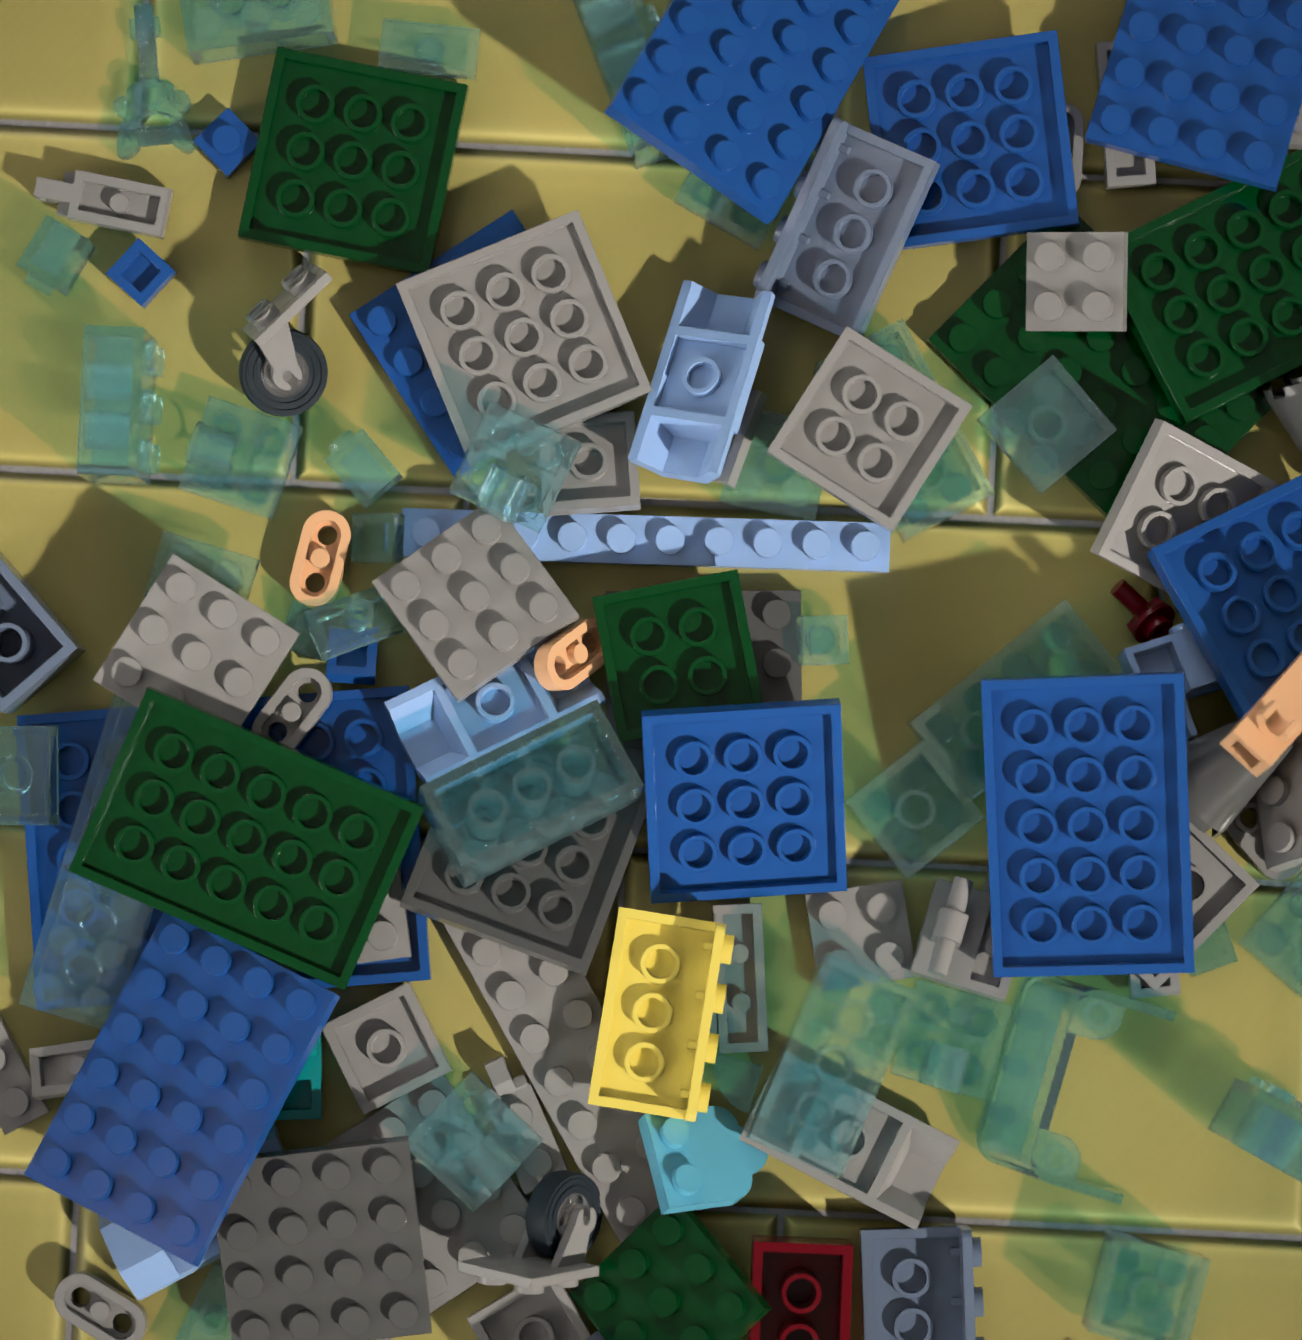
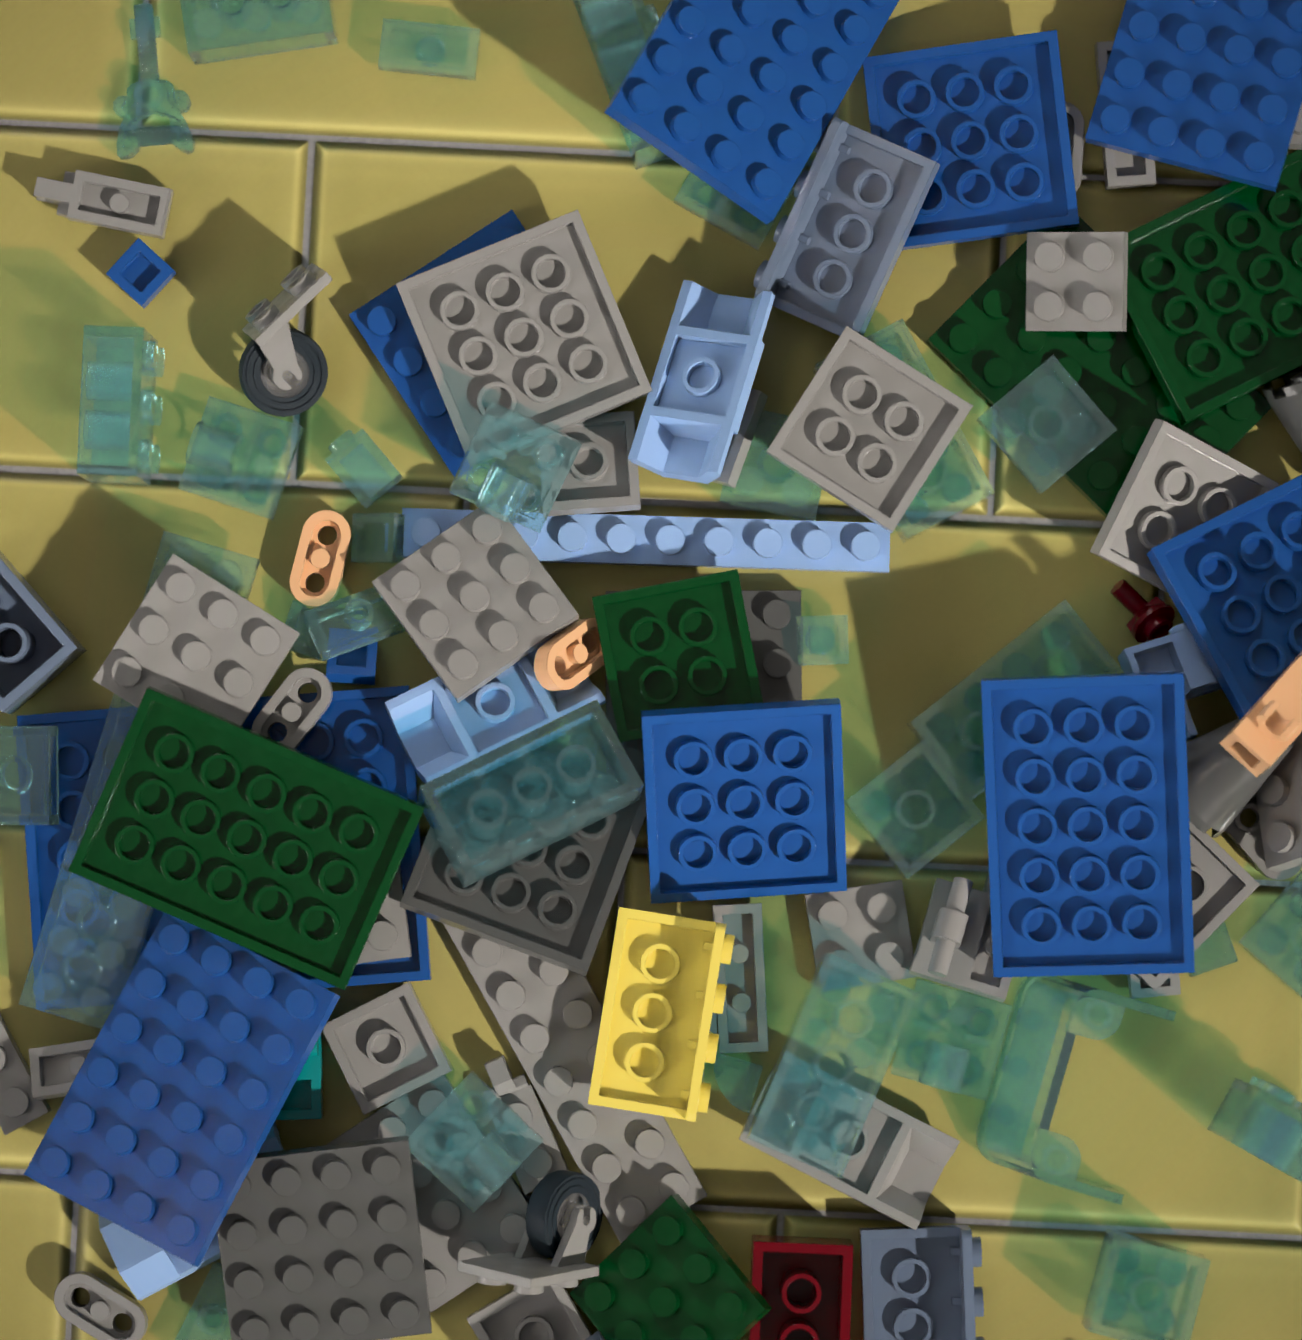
clear light blue brick [16,215,96,297] -> none
blue plate [193,108,258,179] -> none
dark green plate [237,47,469,274] -> none
medium azure plate [638,1106,768,1215] -> none

